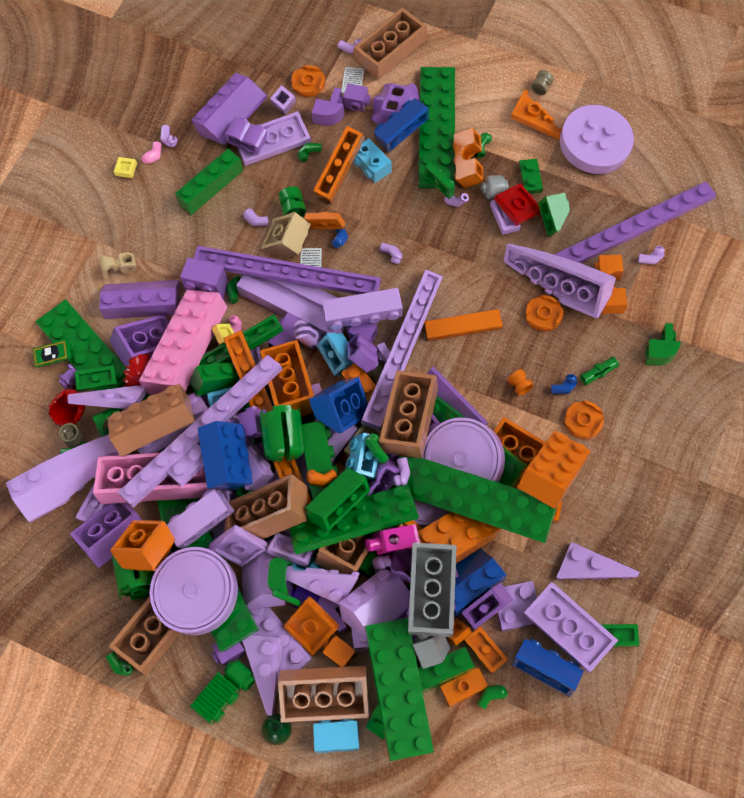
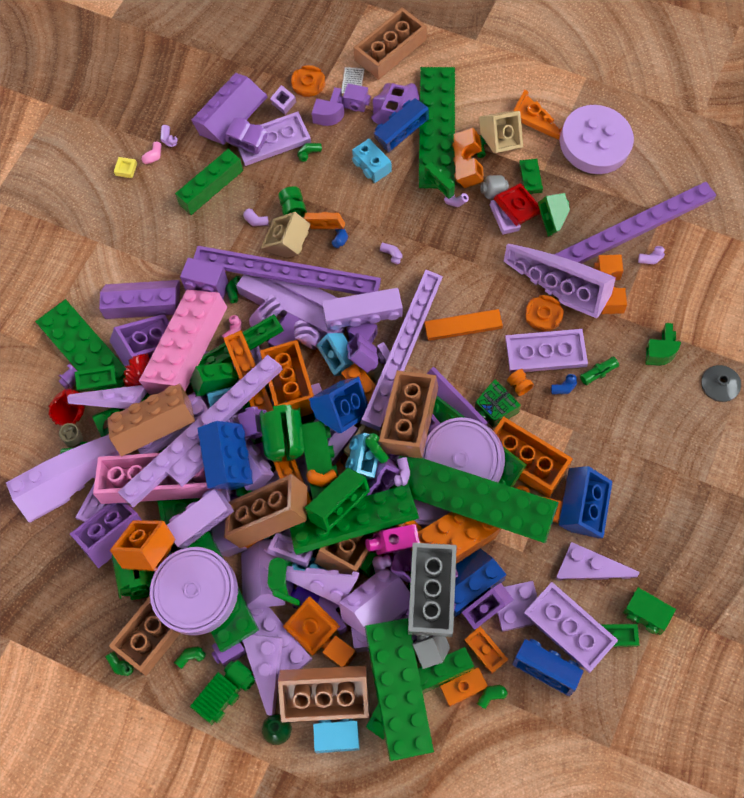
tile [33,340,71,368] -> none
tan leg [99,252,137,280] -> none
lavender tile [209,525,268,567] -> none
light yellow plate [212,324,234,345] -> none
white sticker [300,248,322,267] -> none
orange brick [313,126,364,203] -> none
lavender arm [338,39,362,54] -> none
orange plate [446,617,472,646] -> none
orange brick [517,431,591,509] -> none
dark tan wheel [531,70,554,95] -> none
orange tile [564,401,604,439] -> none
none -> green arm [174,646,206,669]
none -> lavender arm [249,295,284,327]
none -> green torso [475,379,521,427]
none -> tan slope [479,111,523,153]
none -> lavender plate [505,329,588,373]
none -> blue slope [559,466,613,539]
none -> green brick [623,587,676,635]
none -> dark grey dish [701,365,741,402]

